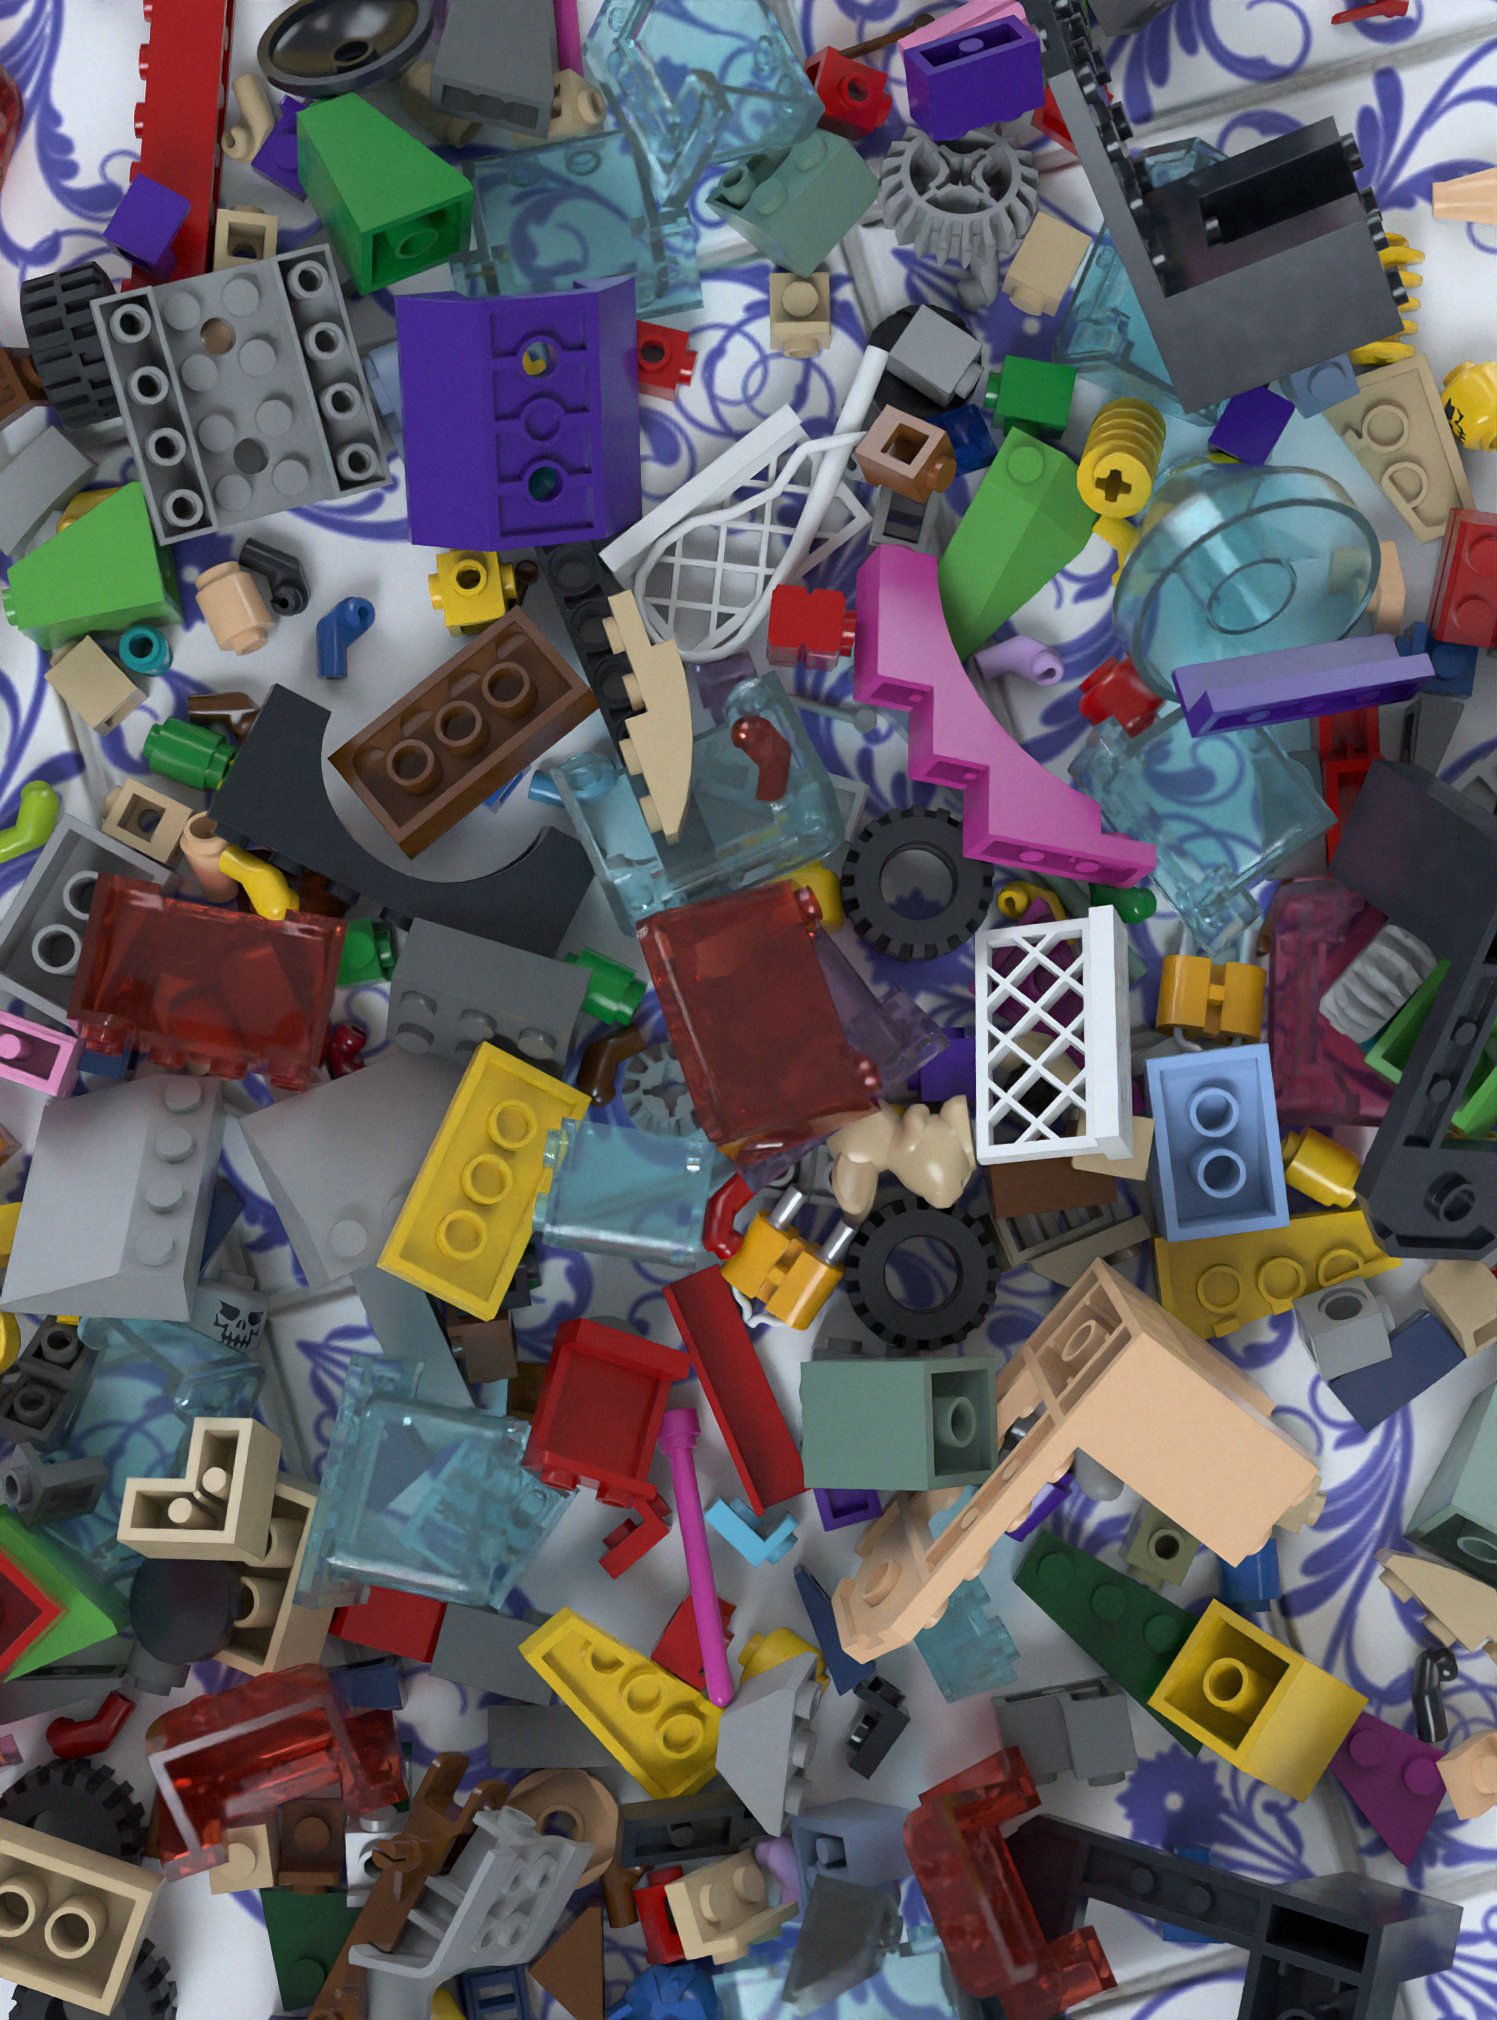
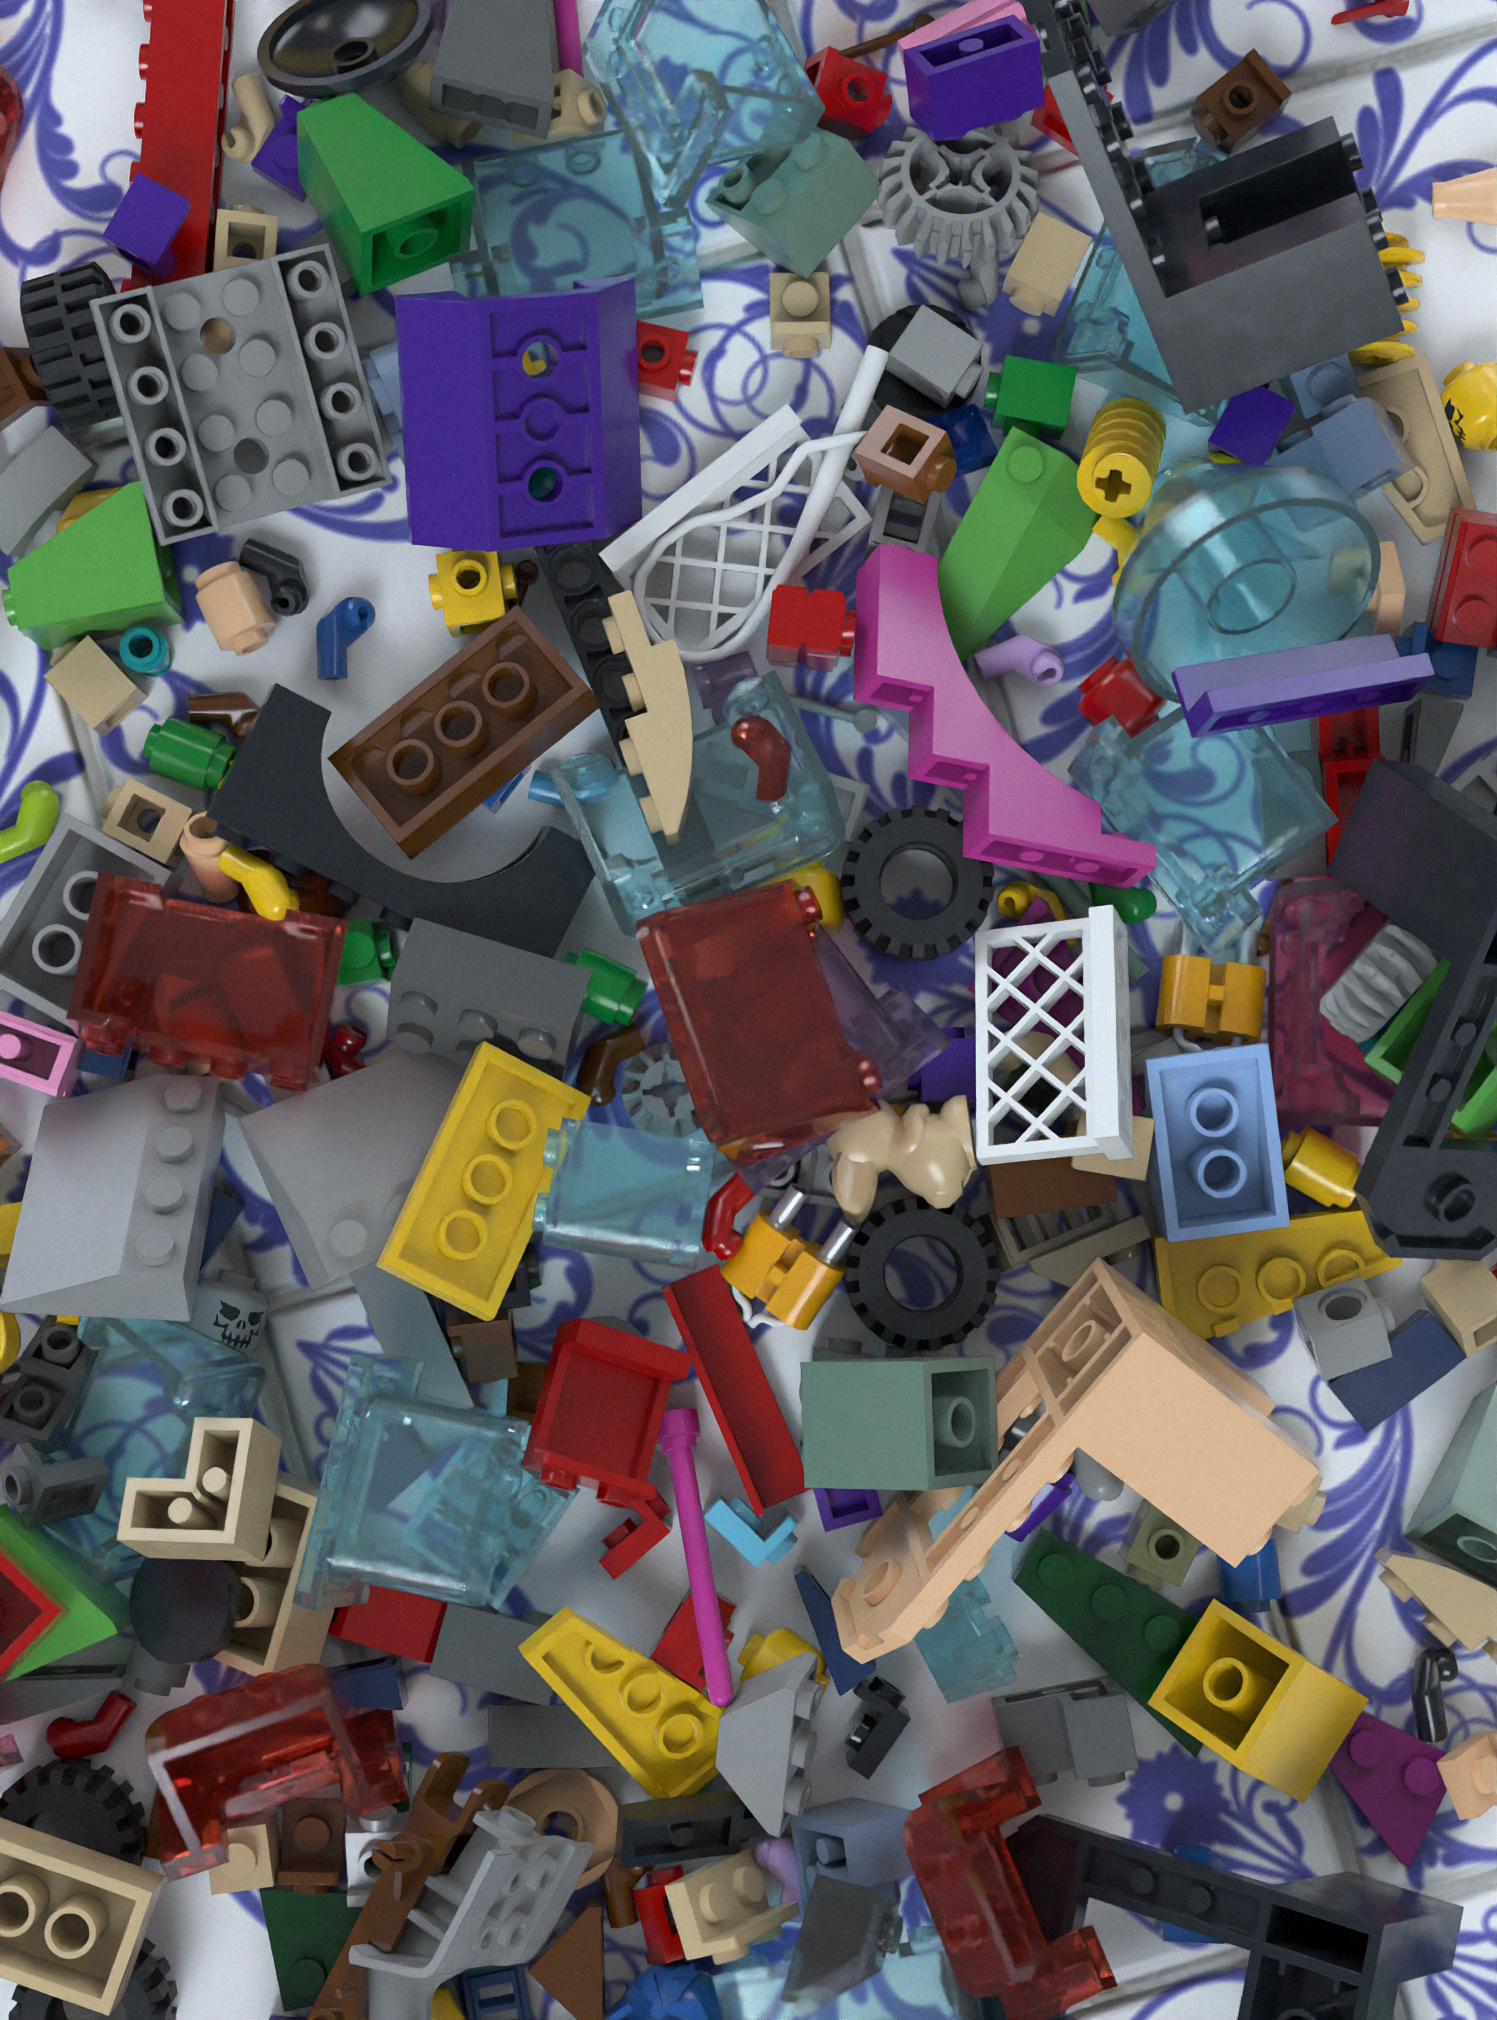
none -> reddish brown brick [1190,48,1293,158]
none -> sand blue brick [1266,394,1416,527]

